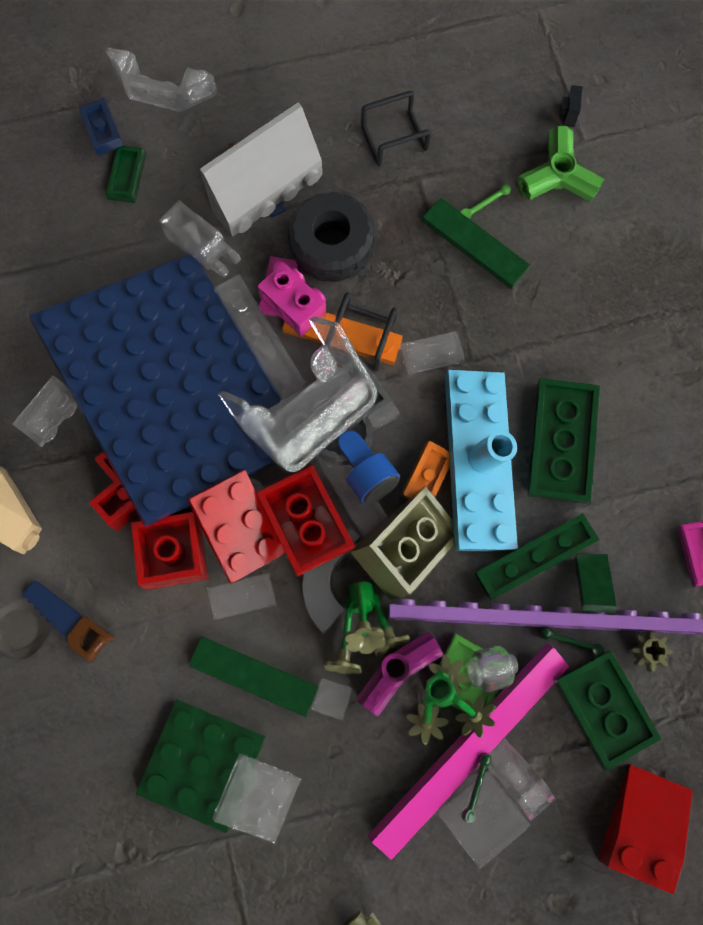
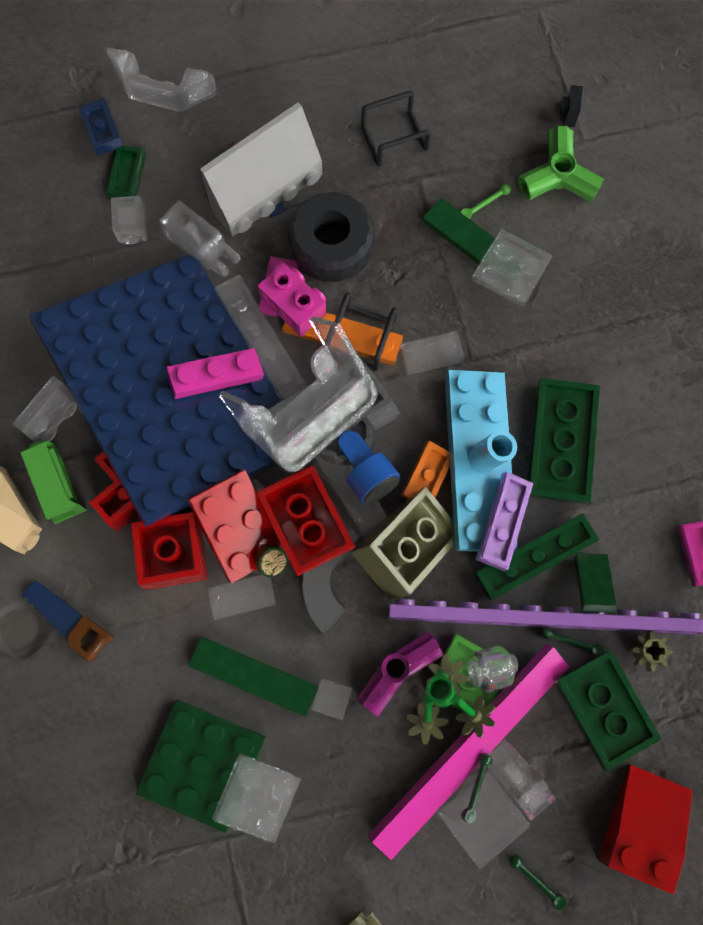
olive plant [323,582,410,674] -> none
none -> bright green window [20,440,87,524]
none -> clear brick [111,196,147,244]
none -> dark pink plate [166,348,264,399]
none -> tile [255,544,288,578]
none -> clear plate [472,229,553,307]
none -> medium lavender tile [476,472,533,571]
none -> dark green hinge [509,854,566,910]

